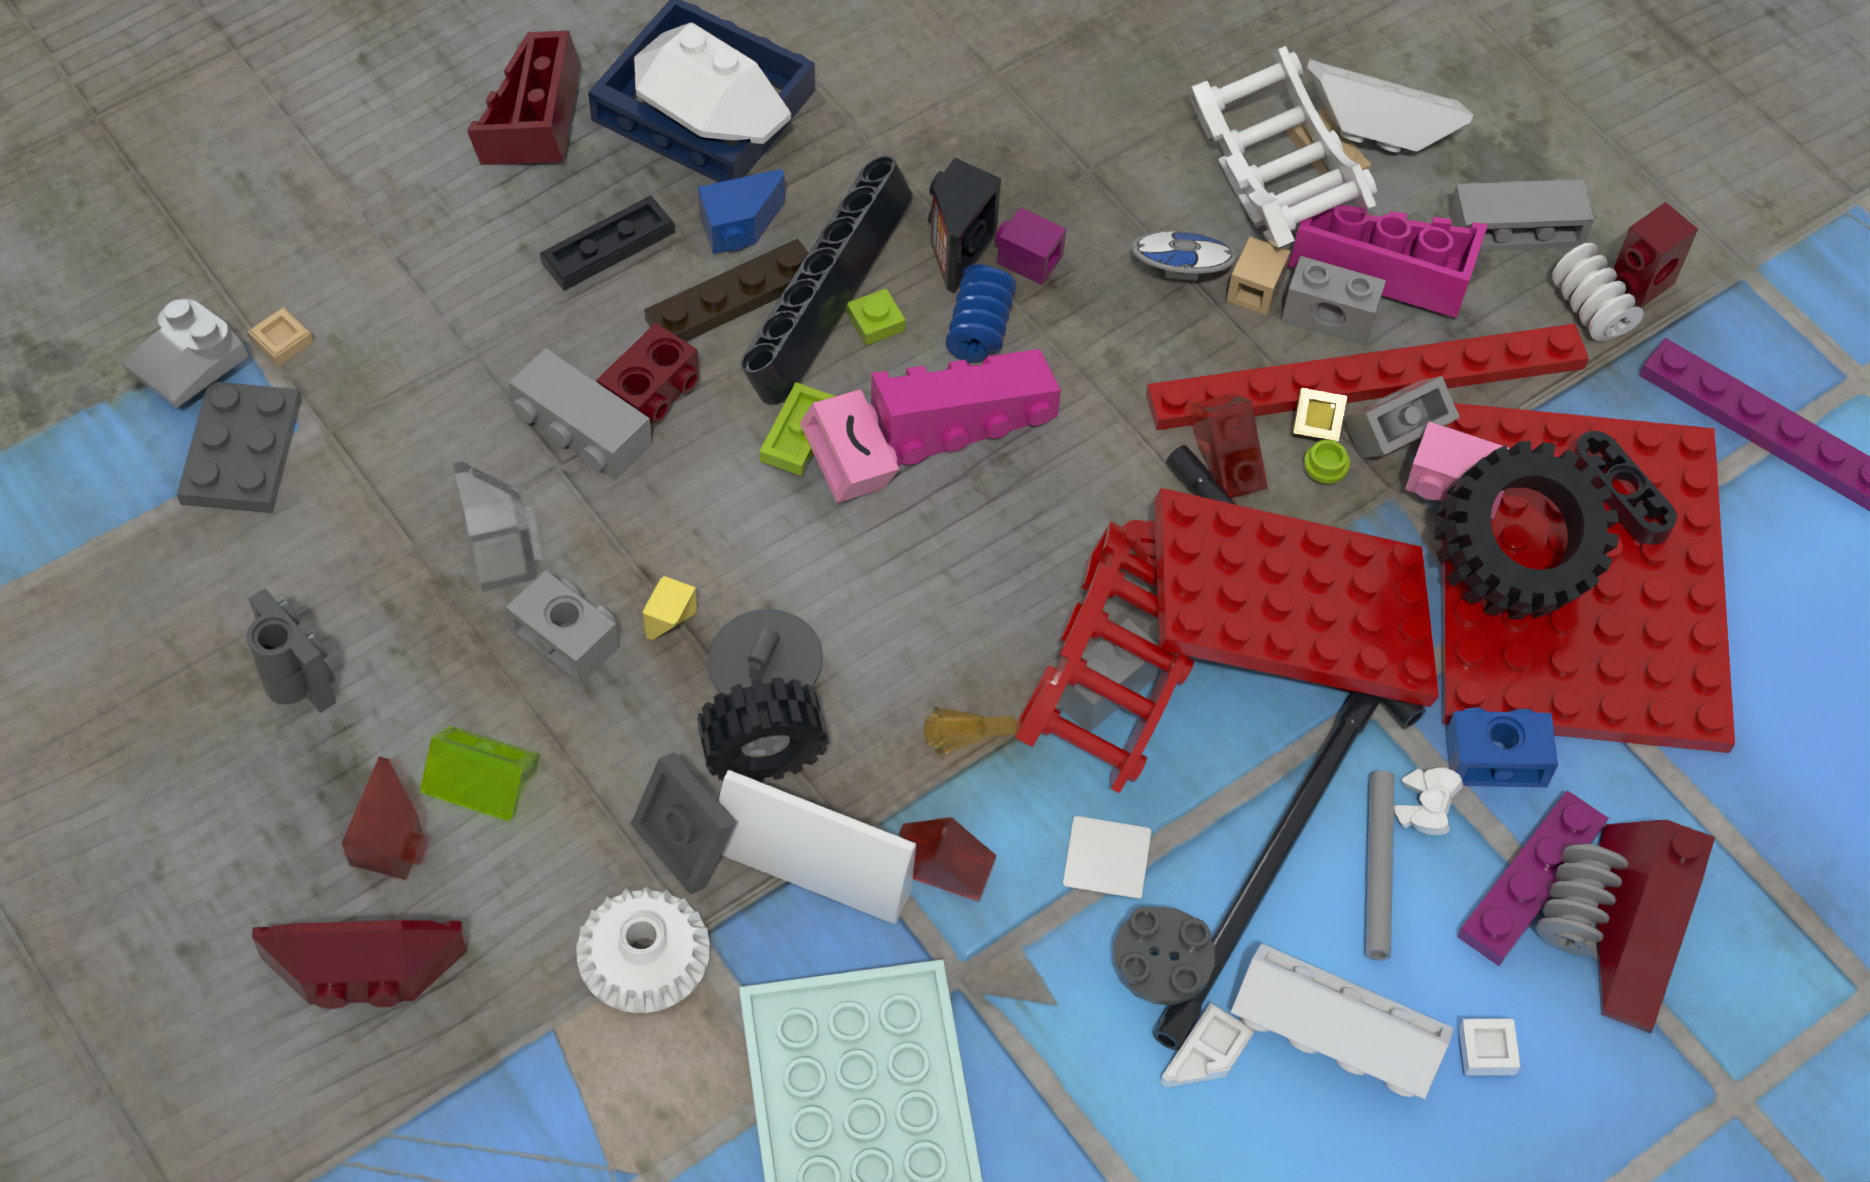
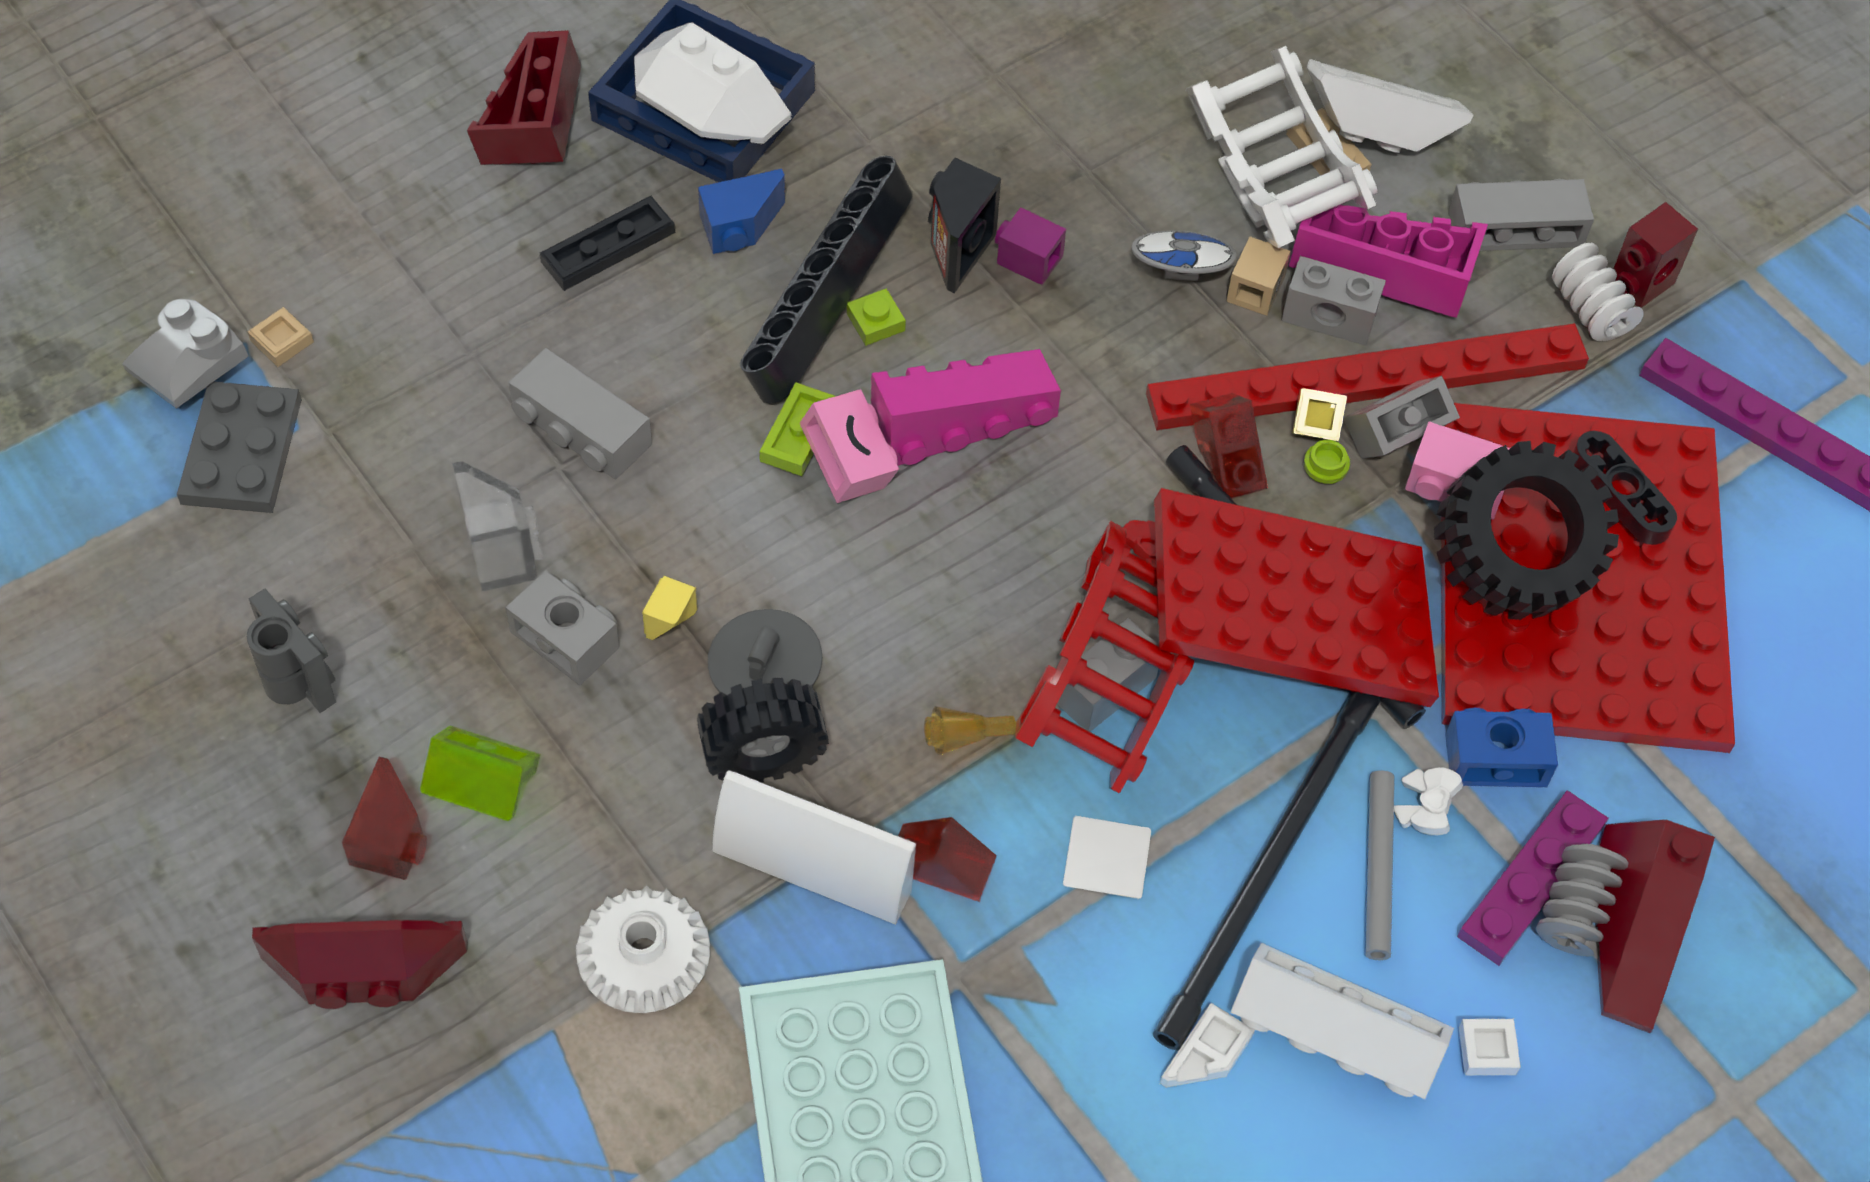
dark red brick [596,323,700,425] -> none
dark grey plate [630,753,736,894] -> none
dark brown plate [644,238,809,342] -> none
blue piece [946,264,1016,363] -> none
dark grey plate [1113,907,1215,1005] -> none

